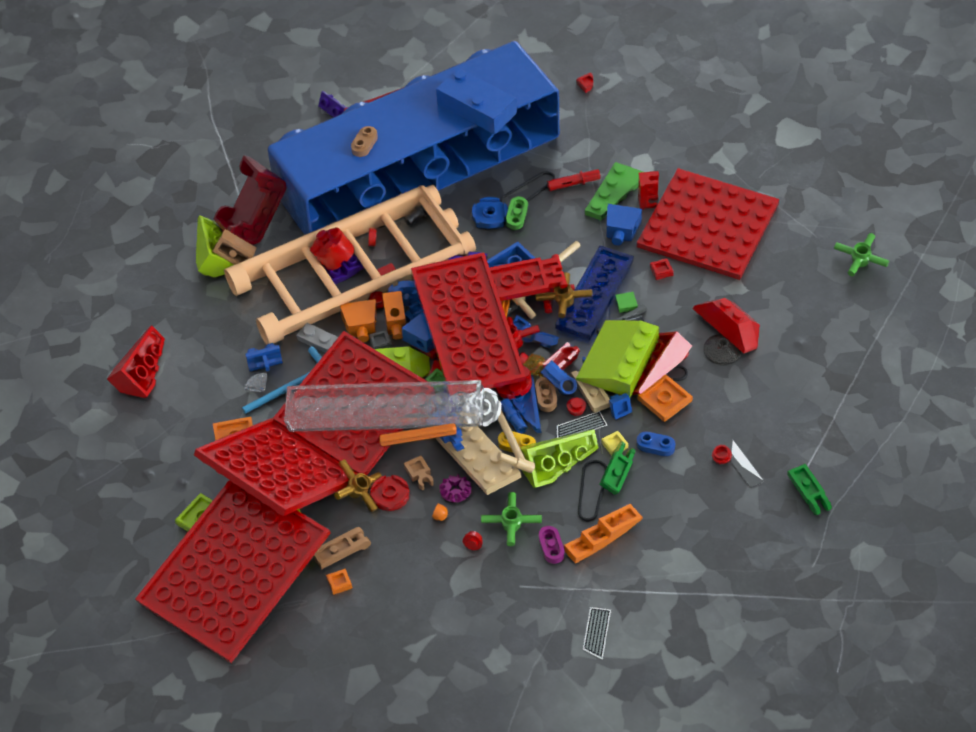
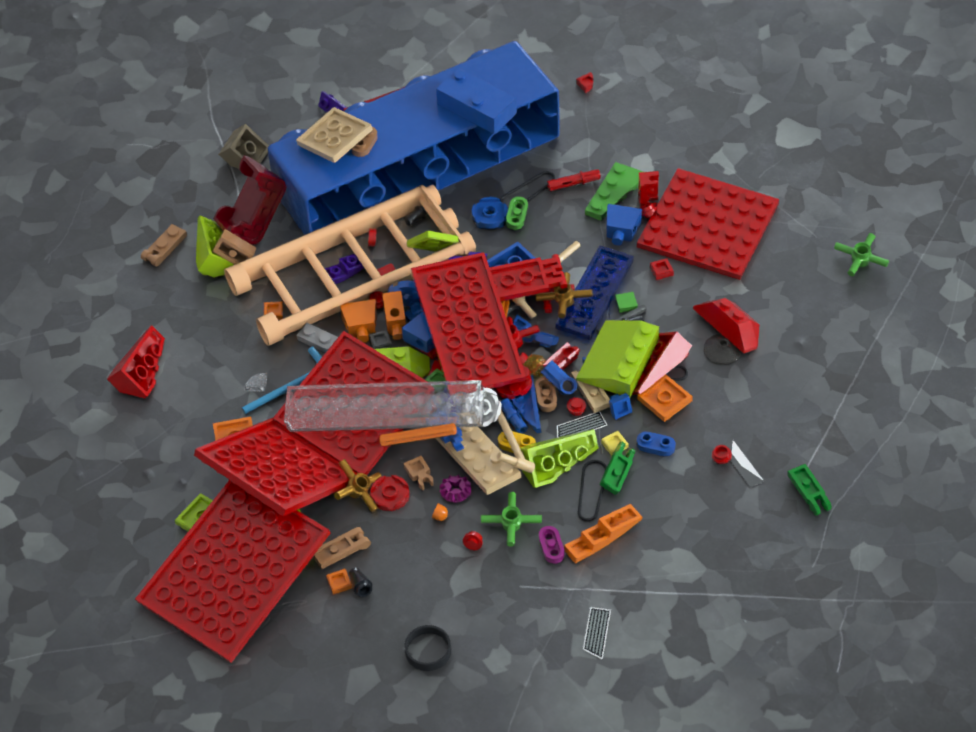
blue hips [246,343,283,372] -> none
red brick [310,227,354,270] -> none
none -> medium nougat plate [141,224,187,266]
none -> dark tan slope [218,124,269,168]
none -> orange tile [264,301,283,320]
none -> tan plate [296,107,373,163]
none -> black cone [349,567,373,597]
none -> black tyre [405,625,451,671]
none -> lime plate [407,231,458,252]
none -> red plate [639,203,657,218]

